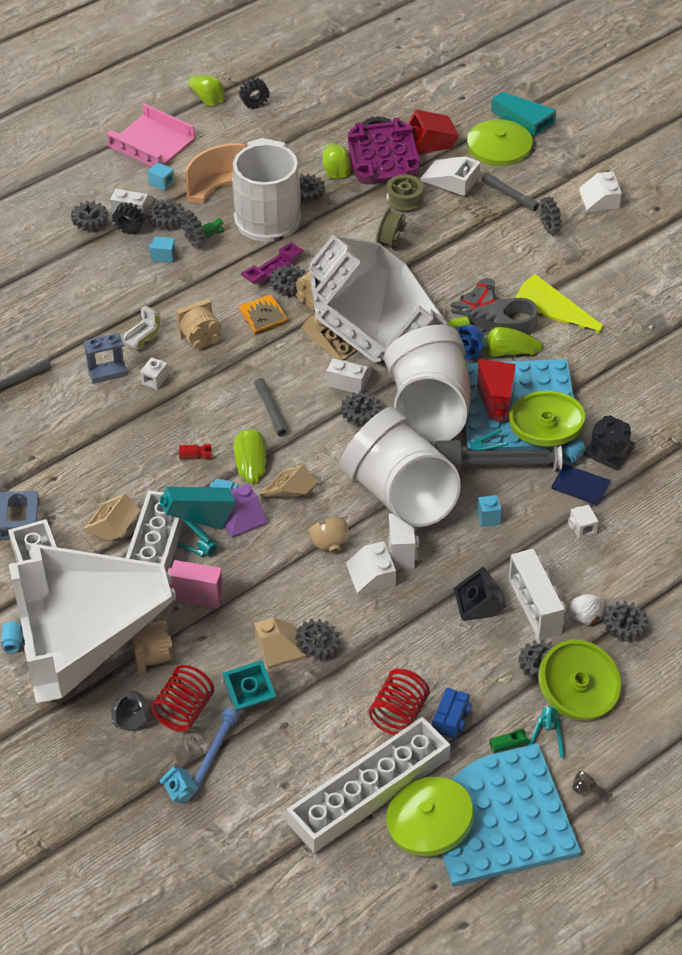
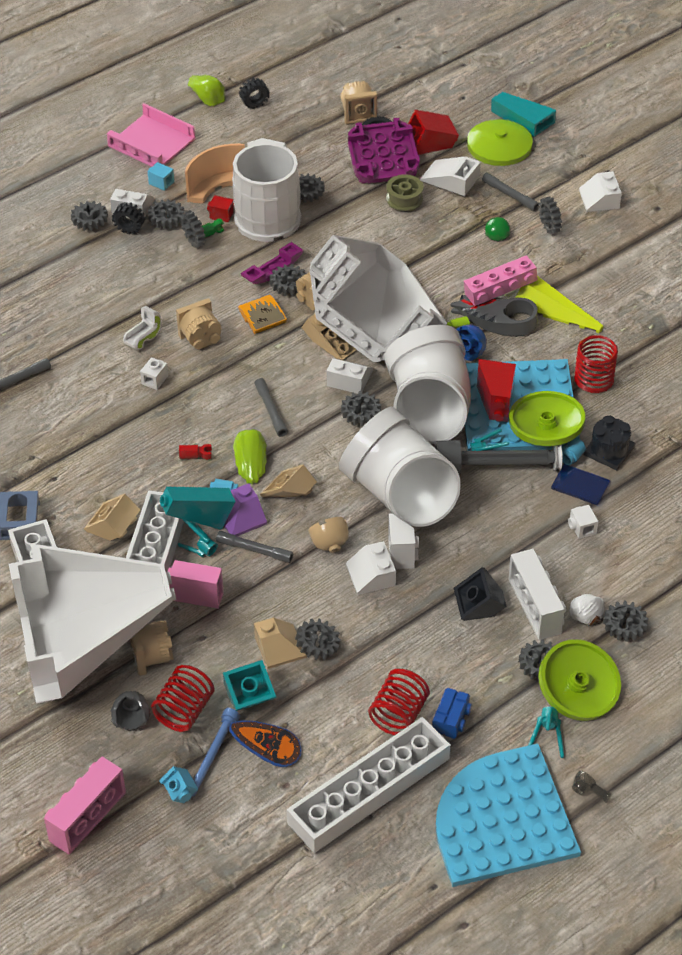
medium azure brick [1,621,23,653] -> none
sand blue panel [84,333,128,384] -> none
medium azure brick [149,237,176,263] -> none
lime hair [322,142,352,179] -> none
olive wheel [376,207,407,249] -> none
lime dish [386,777,474,856] -> none
medium azure brick [477,495,502,527] -> none
lime hair [485,327,543,357] -> none
green bar [489,728,530,753] -> none
none -> bright pink brick [44,757,126,855]
none -> red brick [207,195,234,223]
none -> dark grey piece [216,531,293,563]
none -> shield [229,721,301,767]
none -> tan piece [341,81,377,124]
none -> bright pink brick [464,255,538,306]
none -> green hair [485,217,510,241]
none -> red piece [574,335,618,393]

